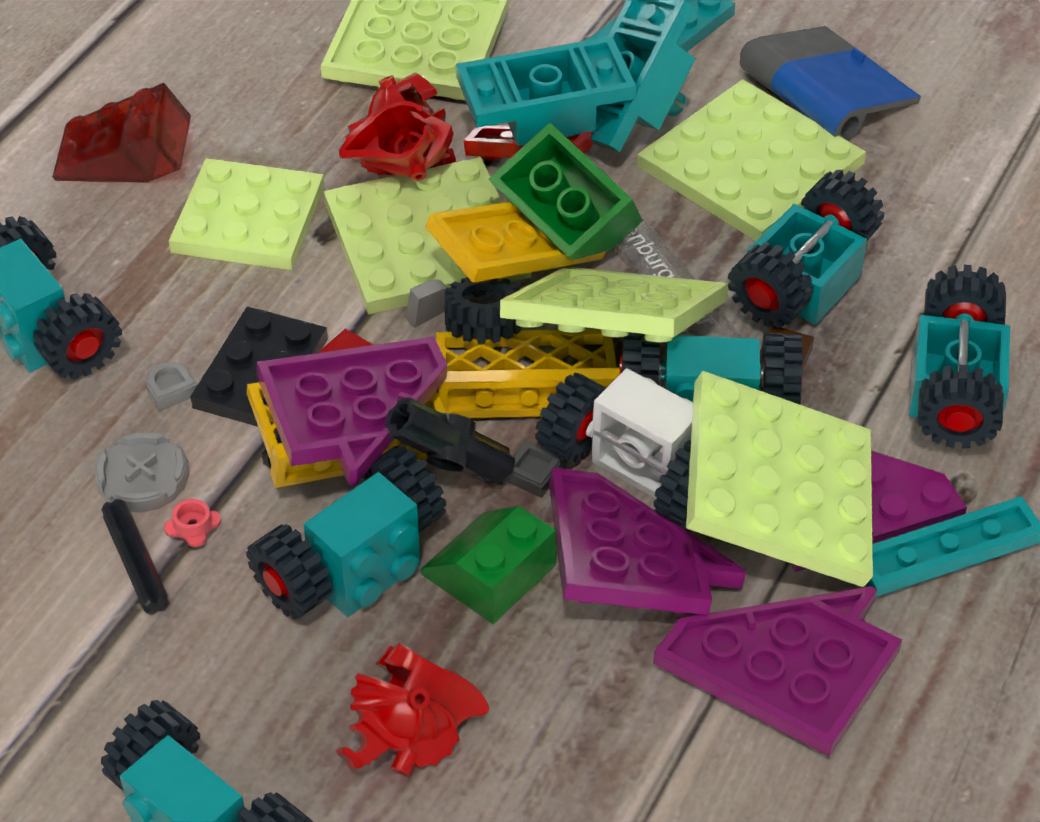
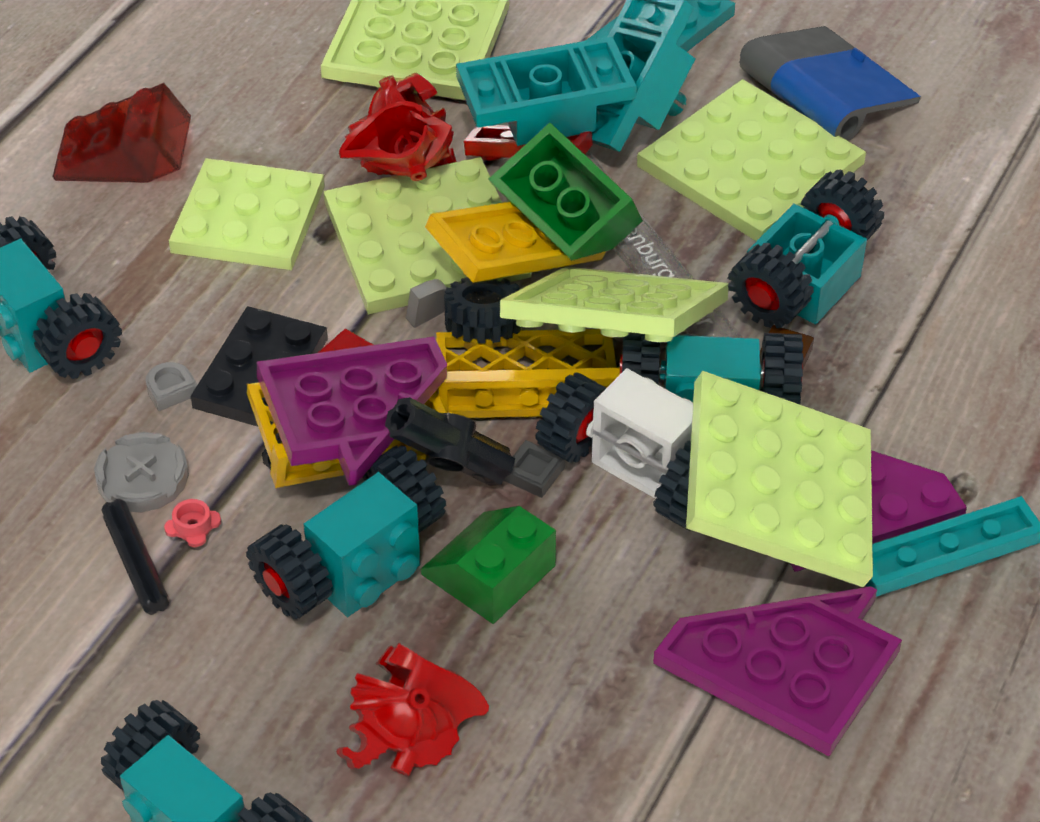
magenta wing [549,467,746,615] -> none
brick [909,265,1010,449] -> none

